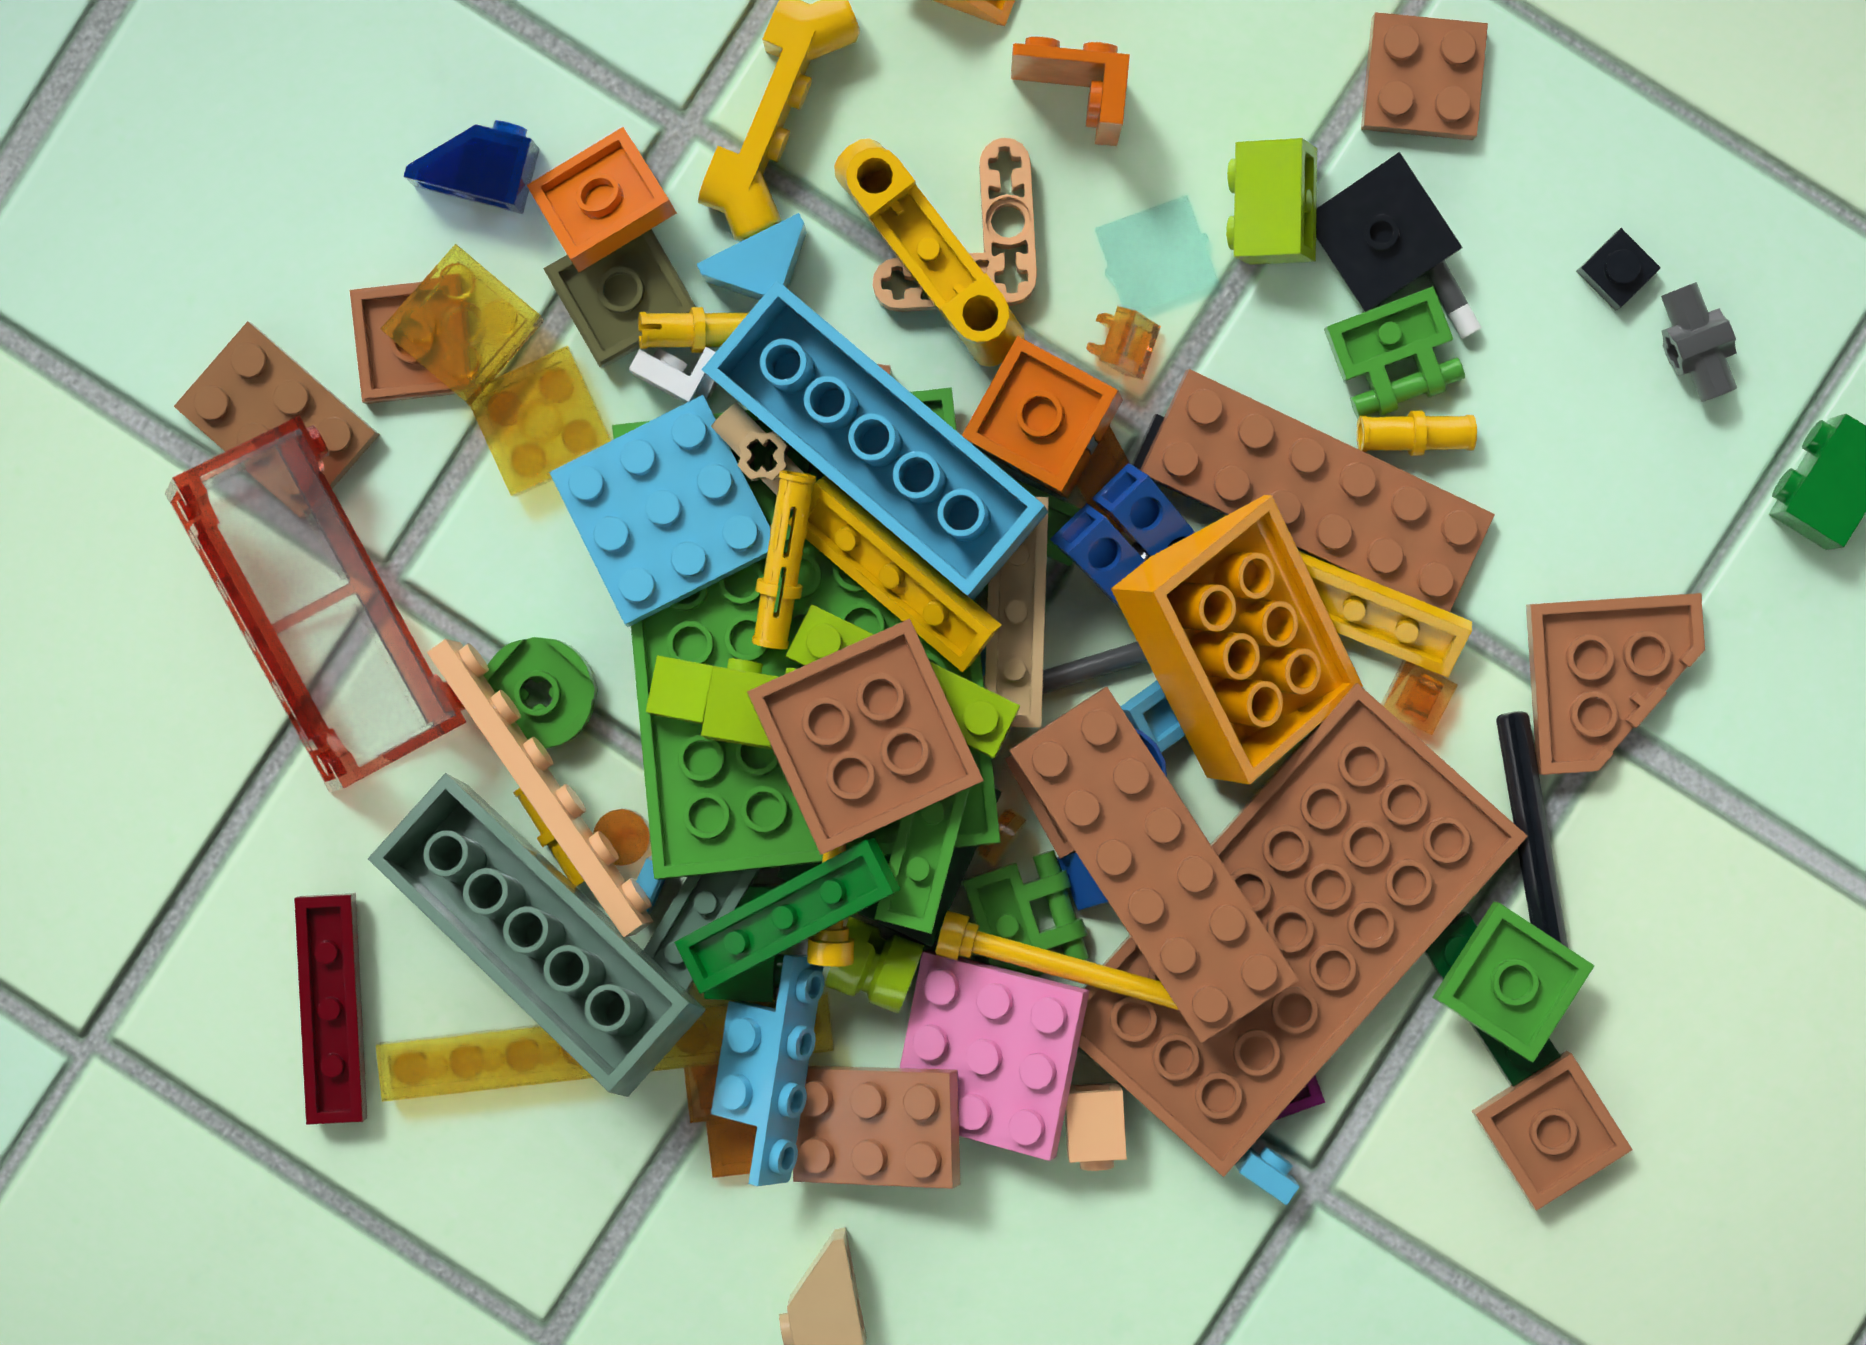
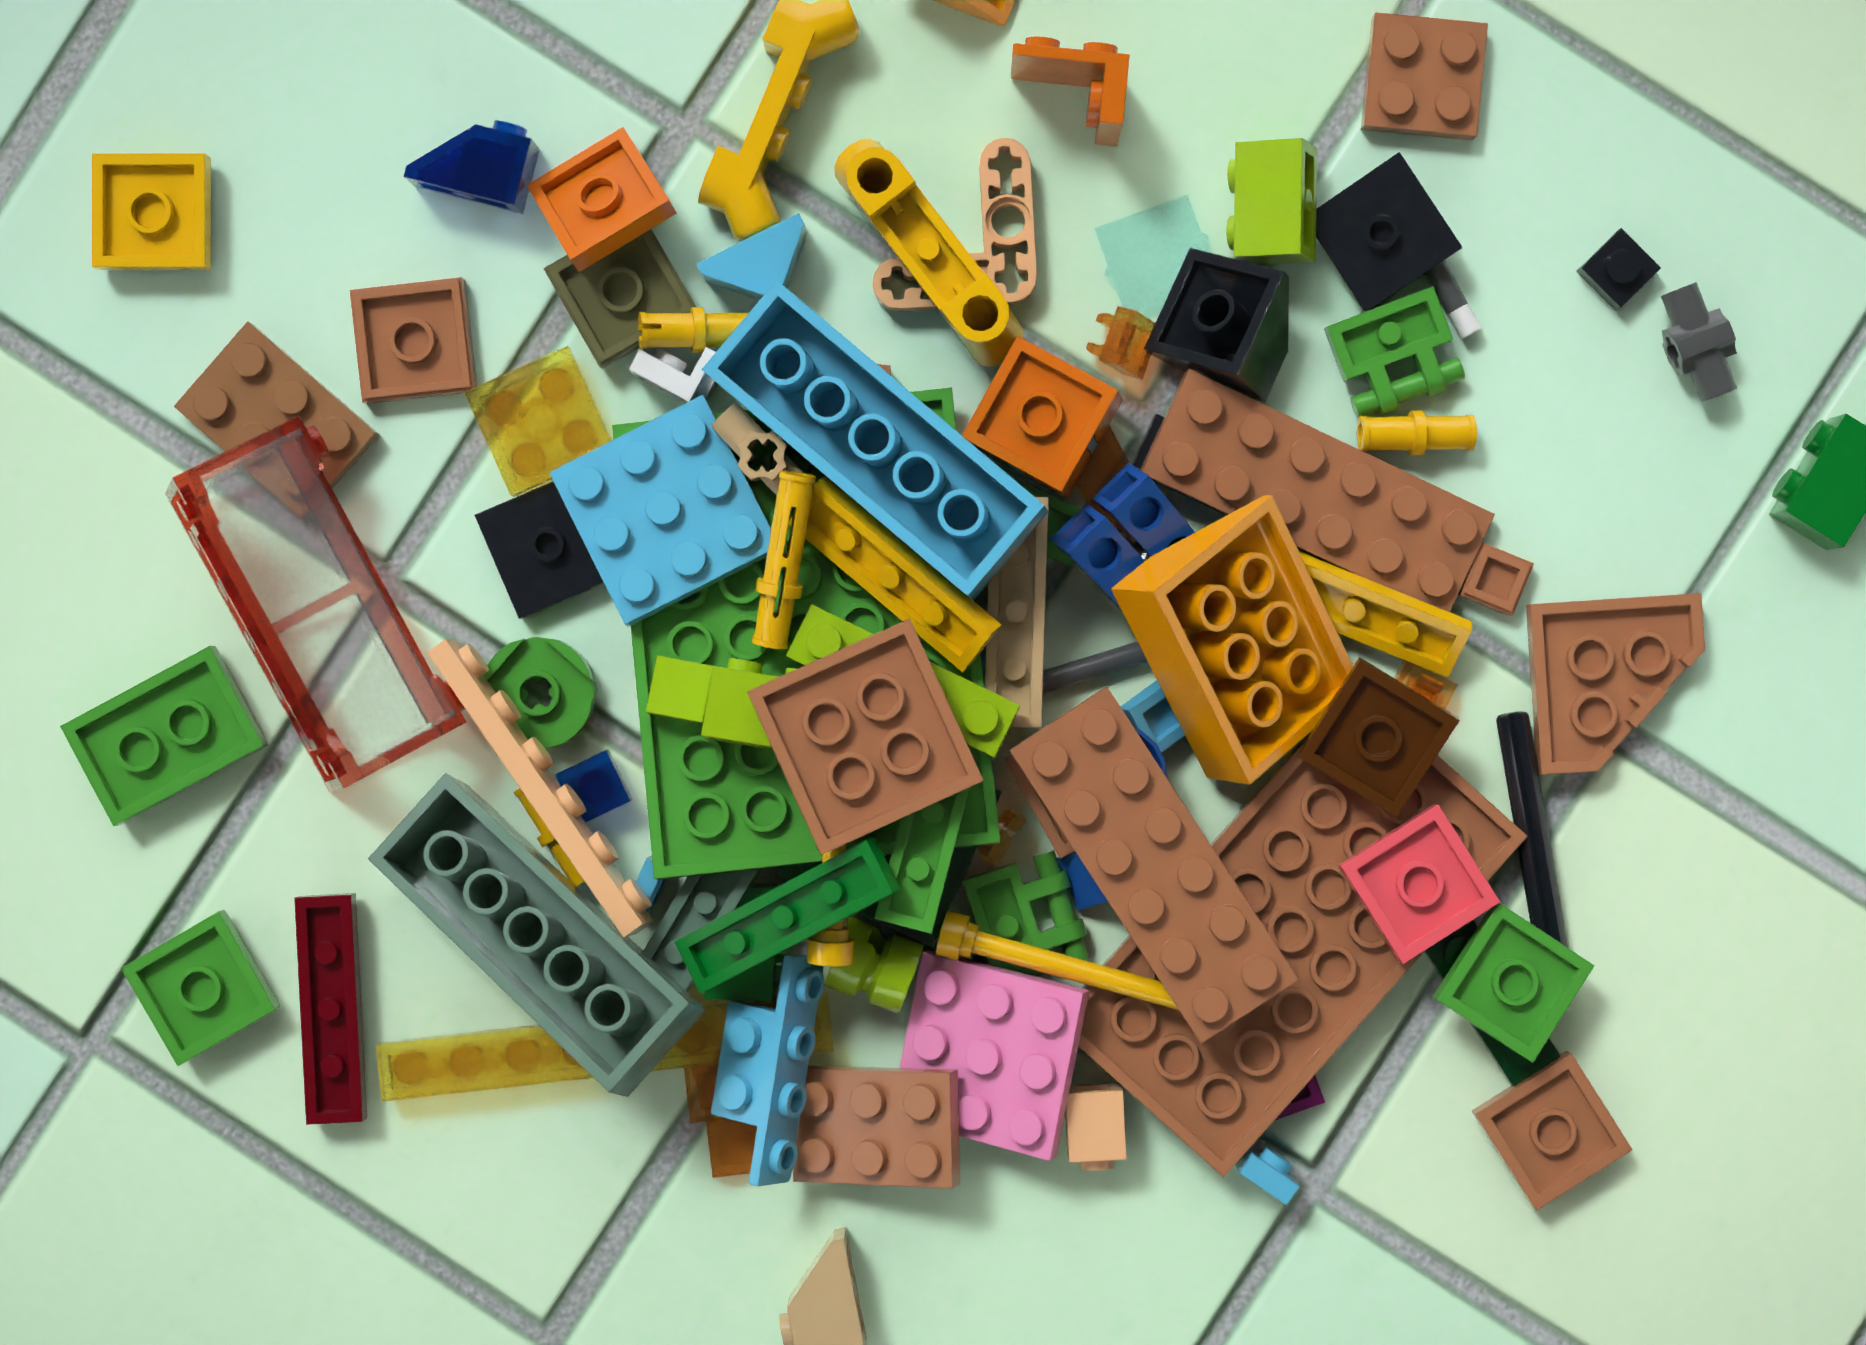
clear yellow plate [380,244,544,406] -> none
clear orange tile [593,808,651,866] -> none
none -> bright green plate [60,646,268,826]
none -> yellow plate [92,153,211,270]
none -> bright green plate [121,909,281,1066]
none -> black plate [474,481,604,619]
none -> clear blue plate [555,749,633,823]
none -> black slope [1144,248,1289,402]
none -> reddish brown plate [1298,657,1460,817]
none -> coral plate [1338,804,1500,964]
none -> nougat tile [1458,542,1534,616]

